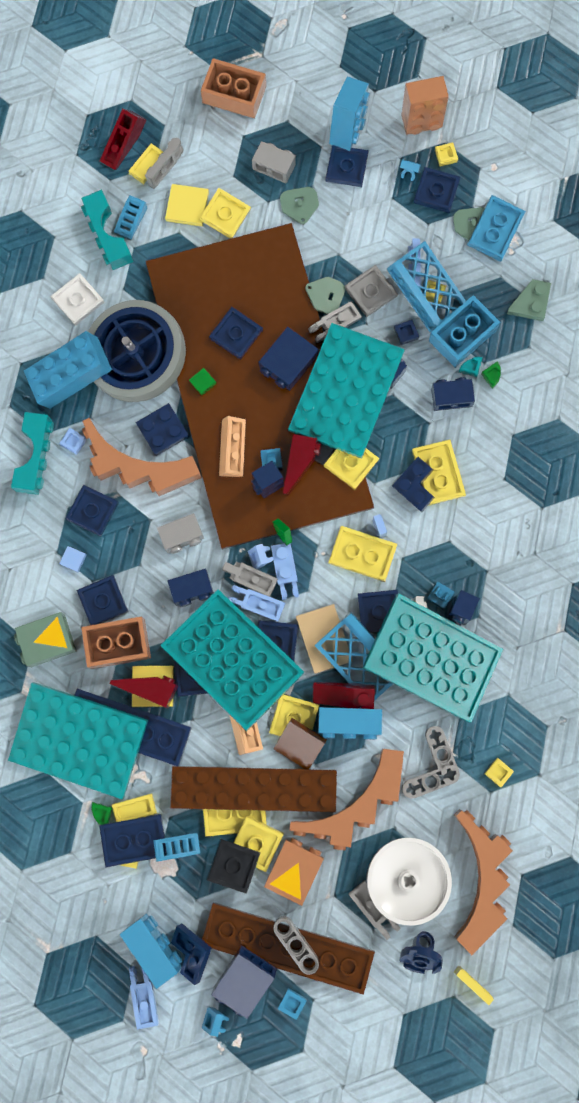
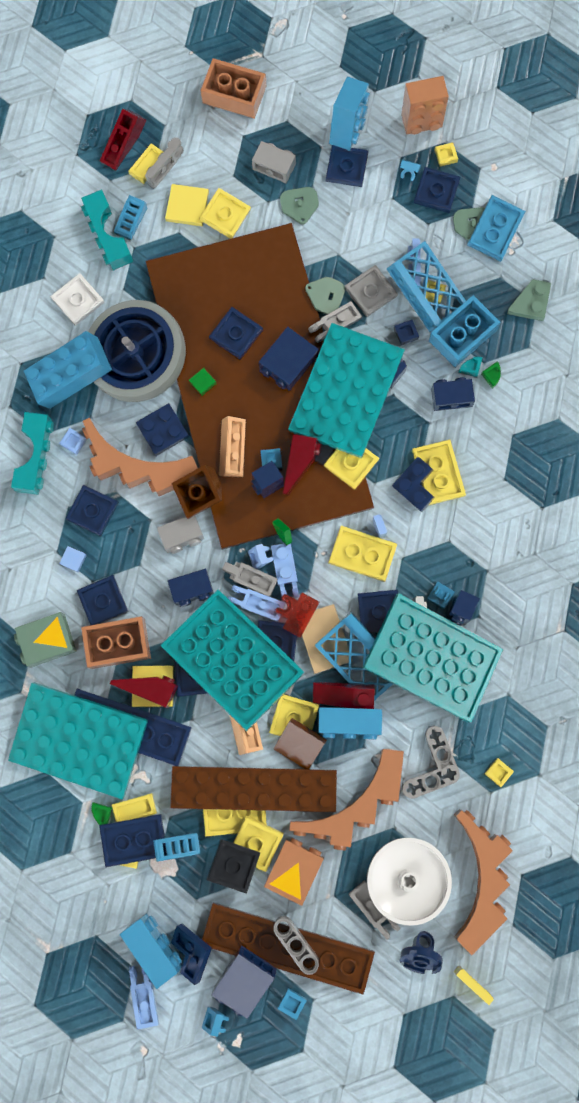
none -> reddish brown slope [171,465,222,519]
none -> clear red plate [274,592,320,638]

